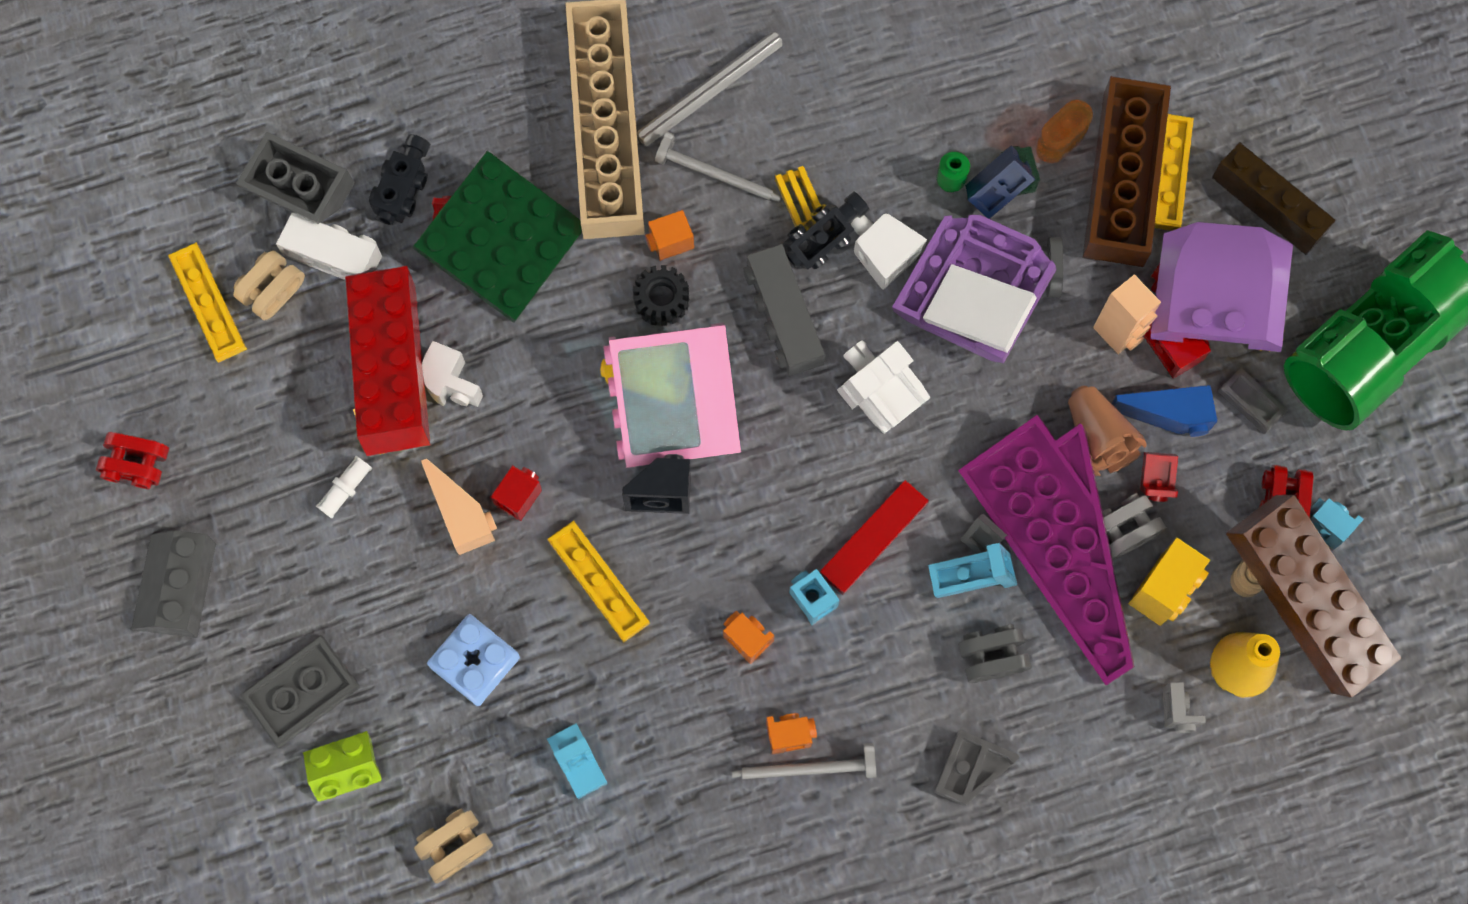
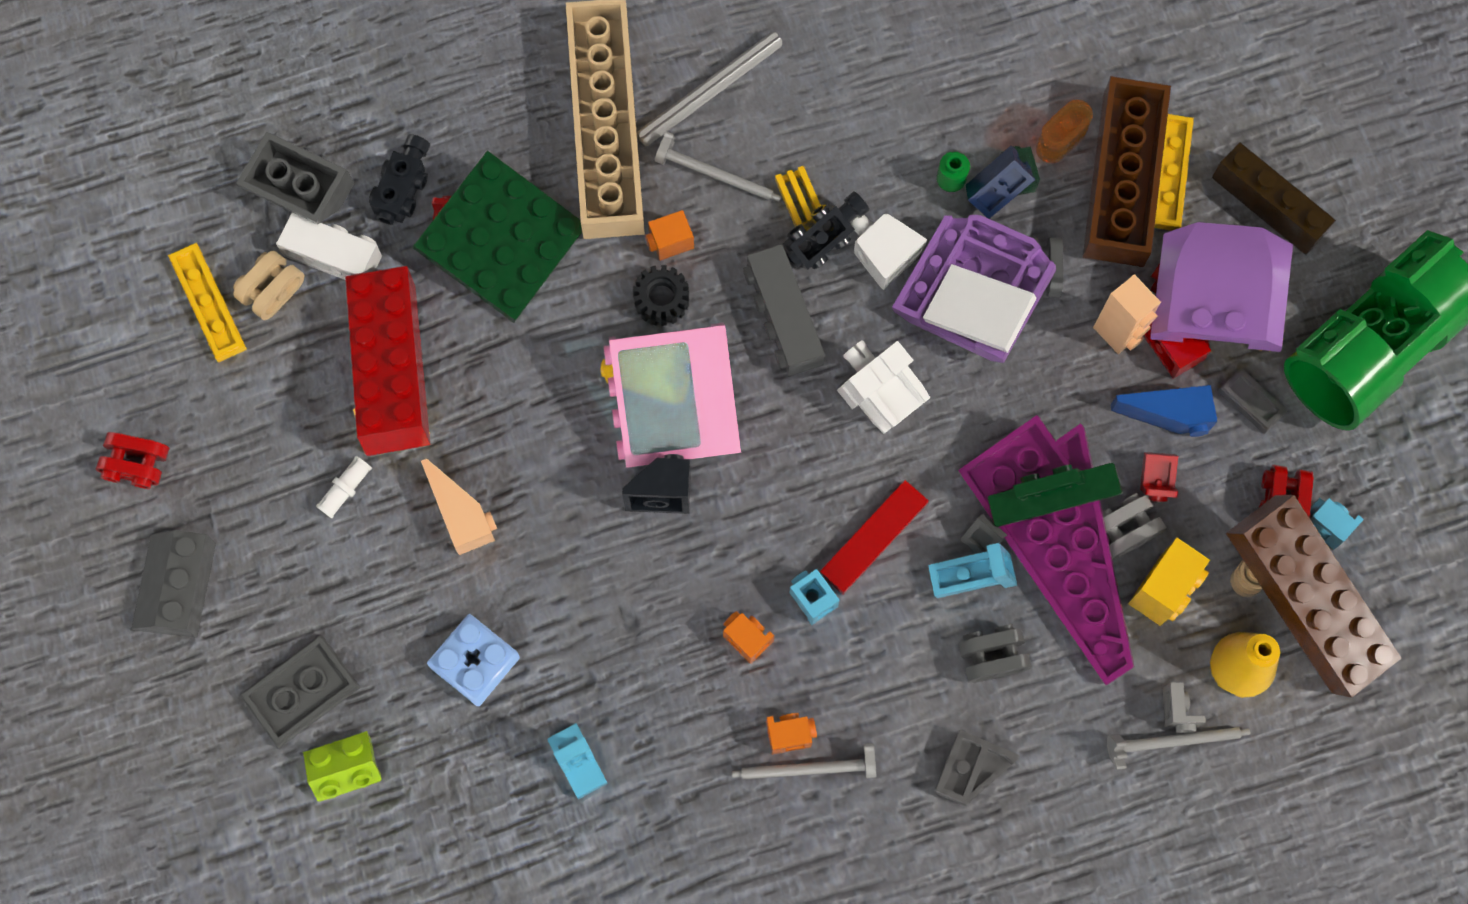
tan brick [414,809,493,883] -> none
white brick [422,341,483,407] -> none
red brick [491,465,542,521] -> none
yellow tile [548,520,650,643] -> none
nougat cone [1068,386,1147,476] -> none
none -> dark green bracket [988,463,1122,527]
none -> light grey piece [1107,727,1250,770]

